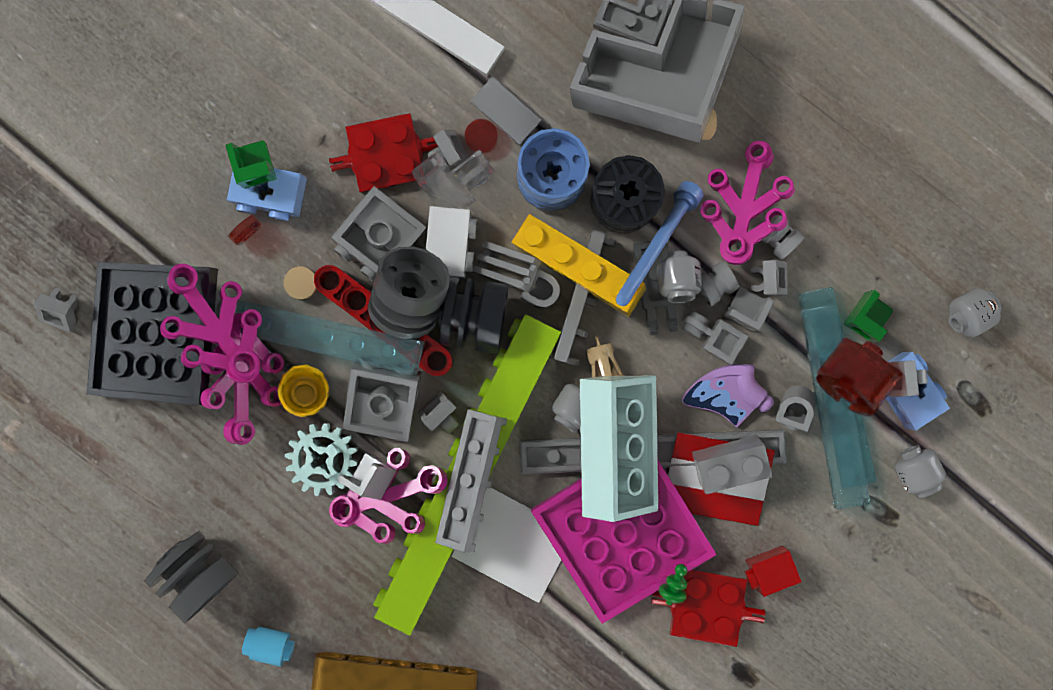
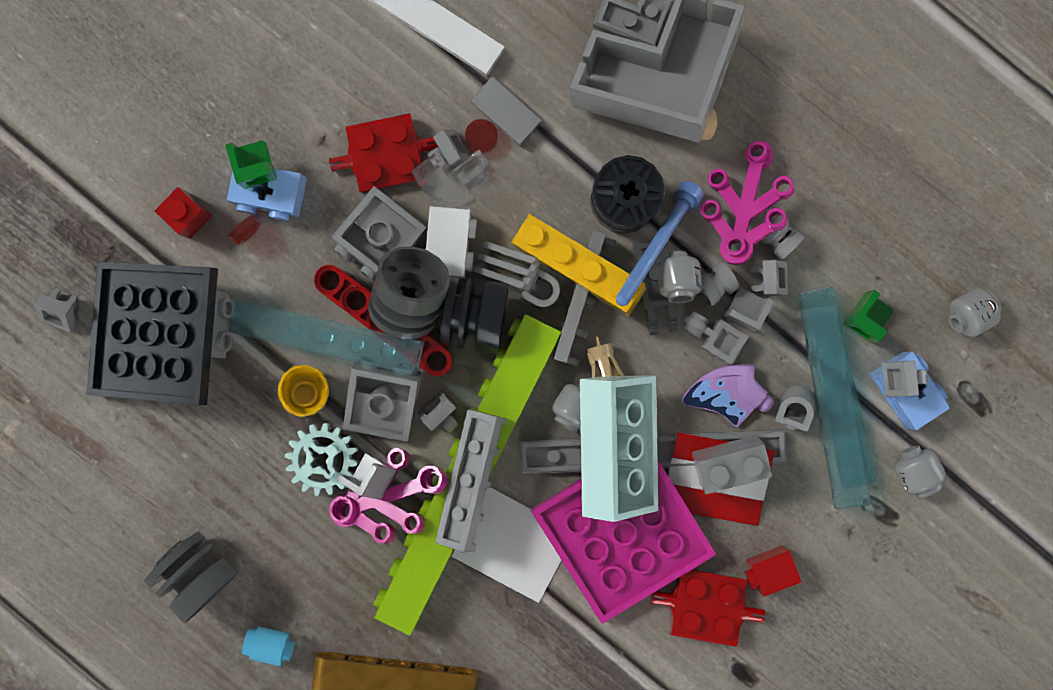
dark pink plant [160,264,262,383] -> none
dark pink plant [201,313,284,445] -> none
tan tile [284,266,317,300] -> none
medium blue wheel [517,128,590,212] -> none
green hair [659,564,687,606] -> none
clear red brick [816,338,903,417] -> none
none -> red brick [154,187,213,239]

